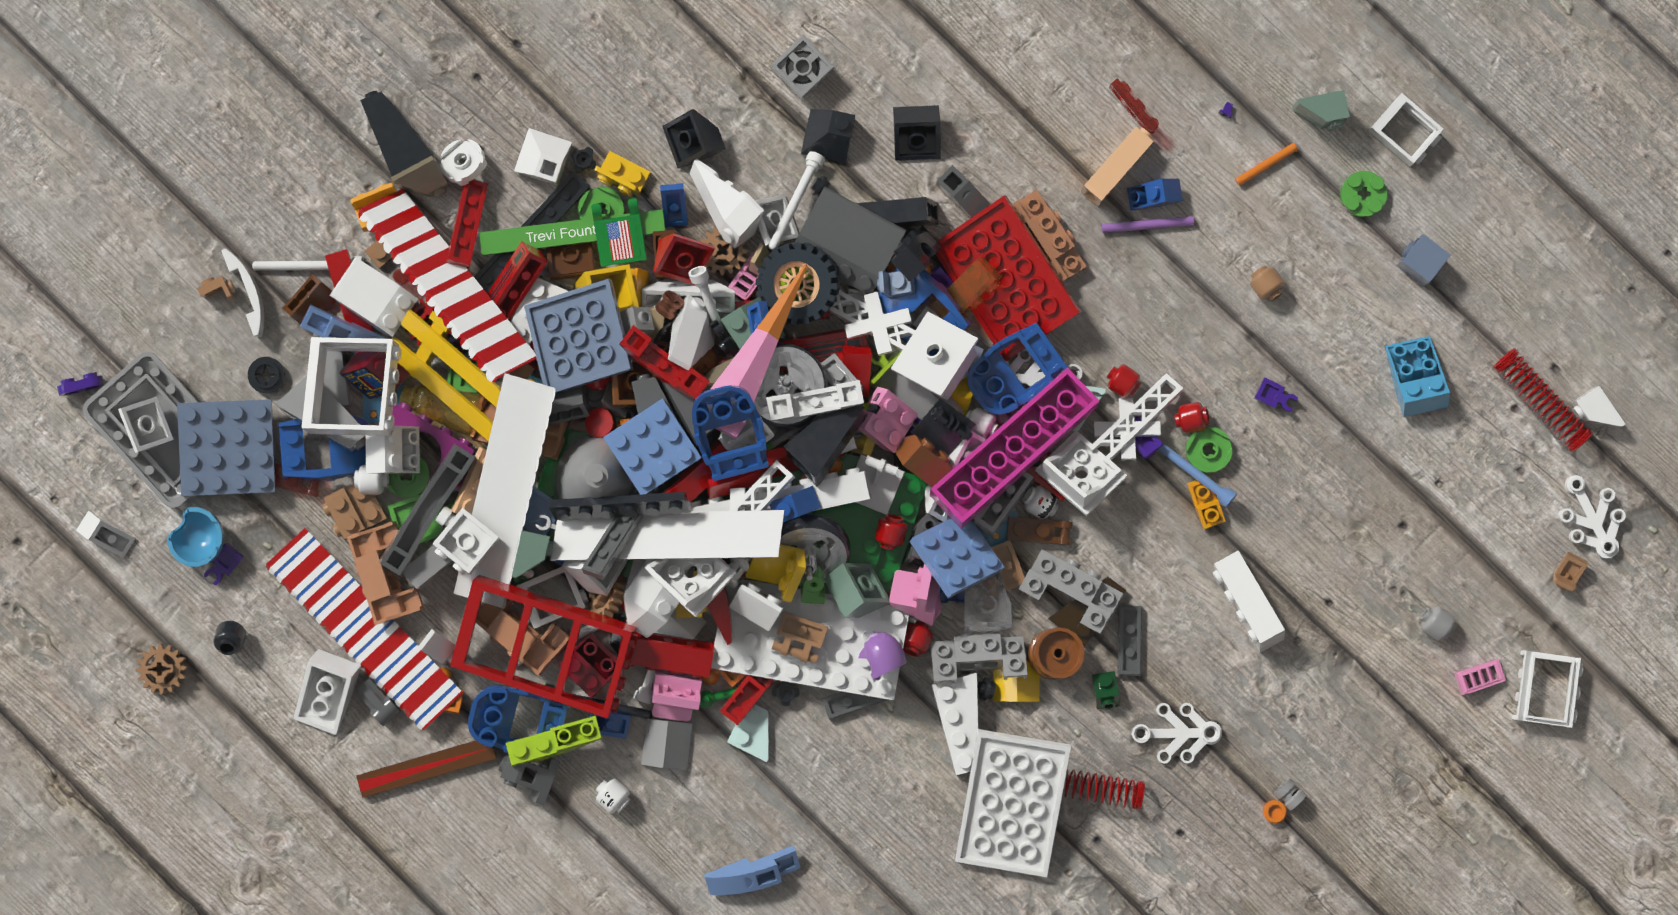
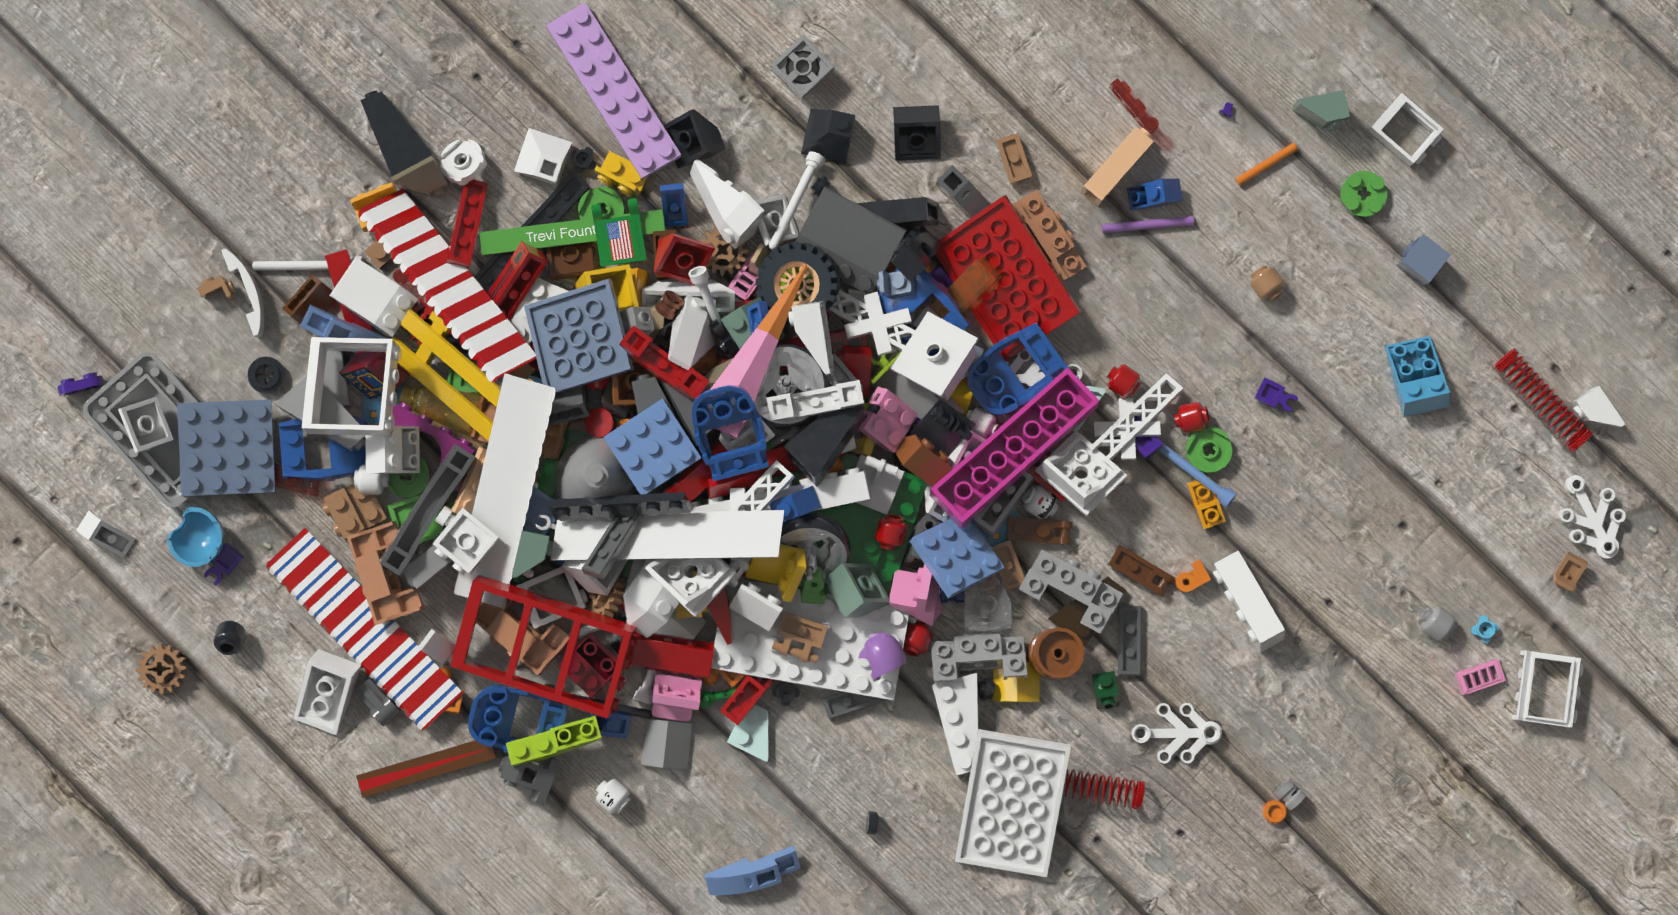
none -> lavender plate [546,3,681,180]
none -> white slope [789,301,835,374]
none -> black tile [866,811,878,835]
none -> medium nougat plate [996,133,1032,185]
none -> reddish brown plate [1107,545,1175,598]
none -> orange leg [1175,559,1211,592]
none -> medium azure plate [1471,615,1499,643]

